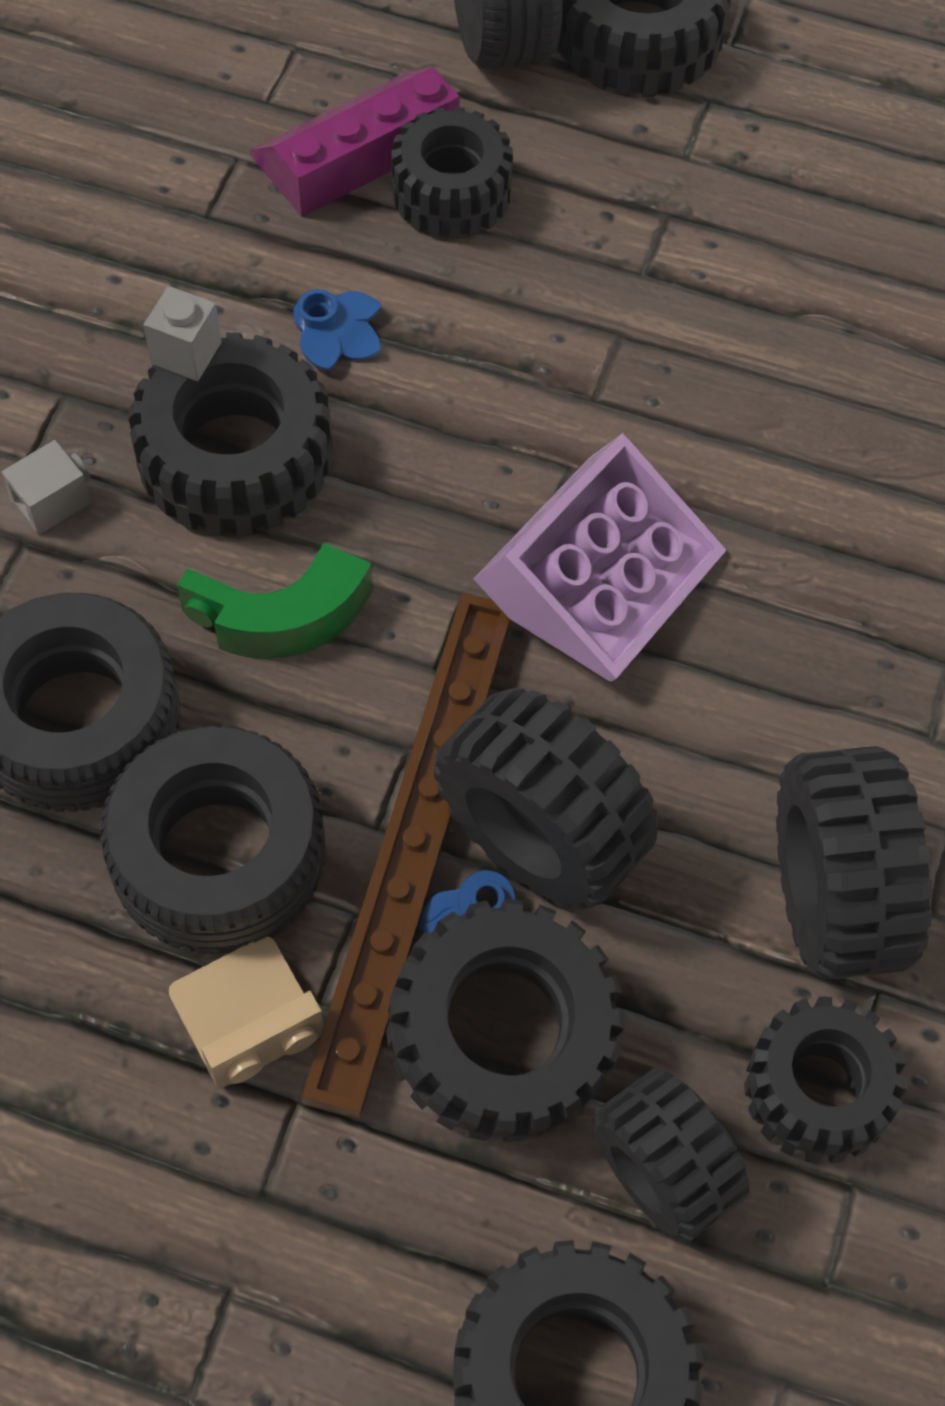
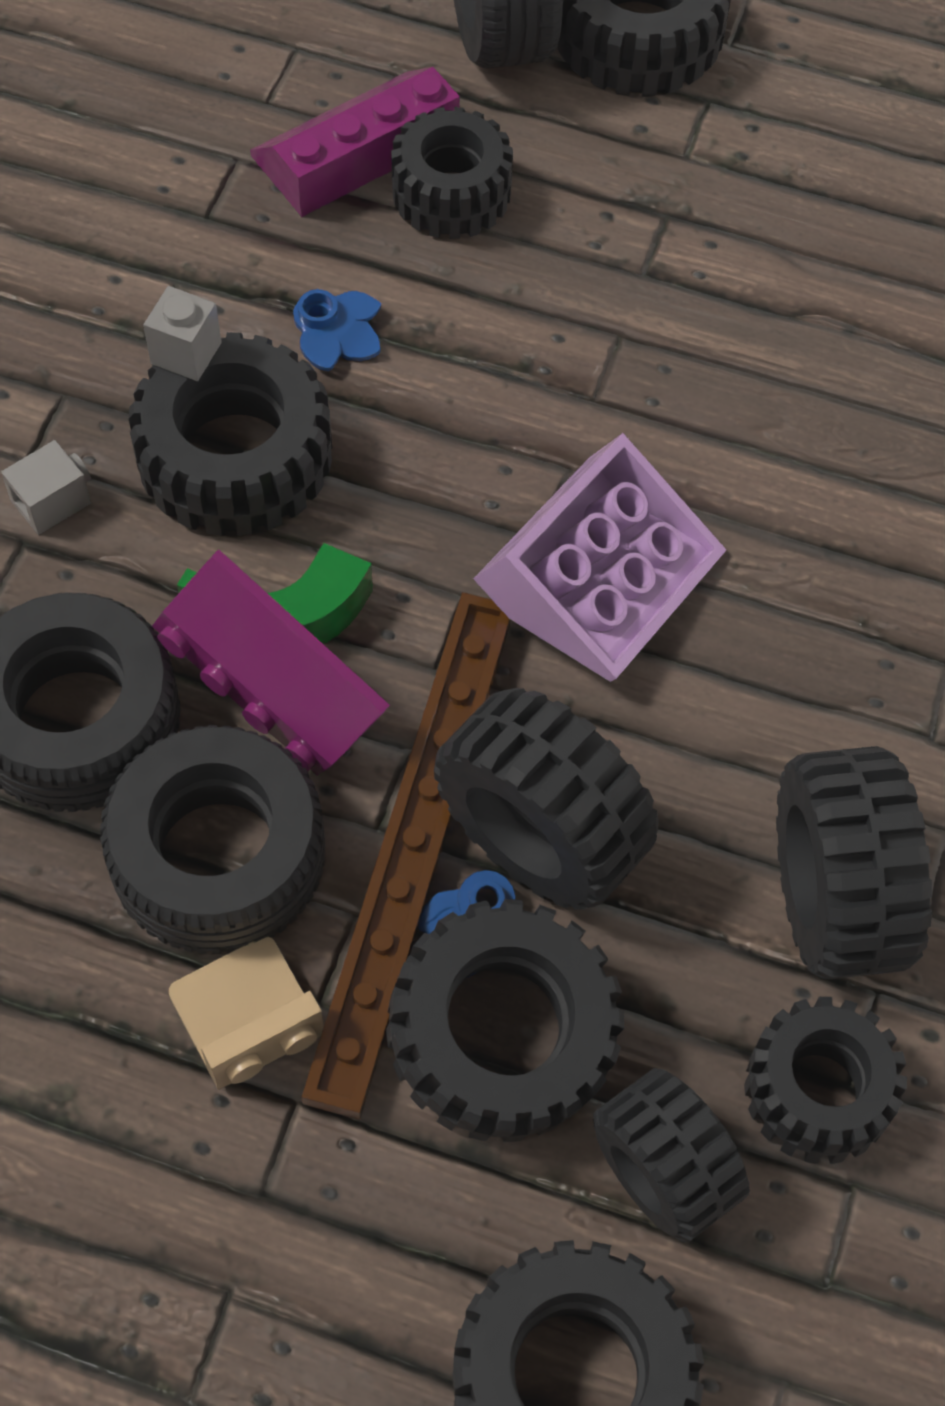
none -> magenta slope [152,549,390,776]

